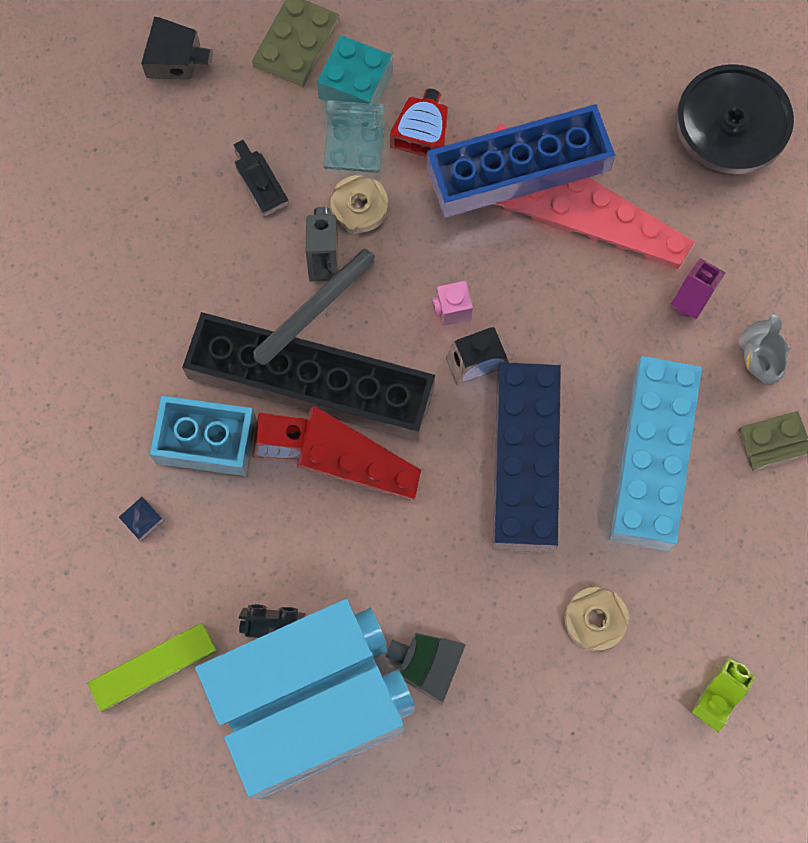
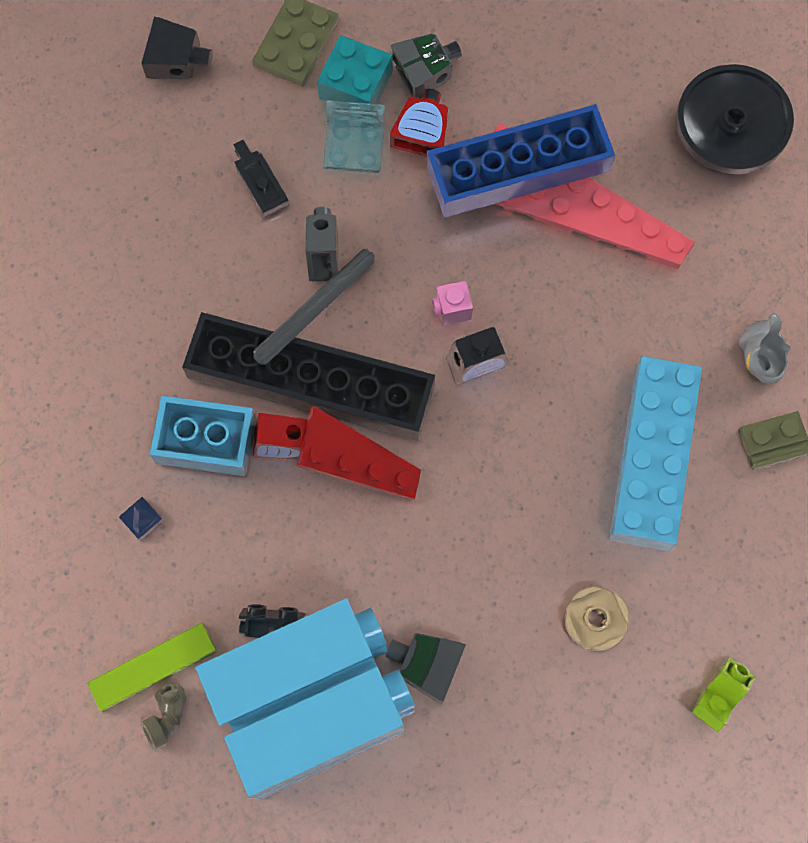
tan plate [330,175,388,234] -> none
dark blue brick [492,362,561,553] -> none
magenta slope [671,258,726,319] -> none
none -> dark tan arm [141,683,186,751]
none -> dark grey torso [391,33,462,99]

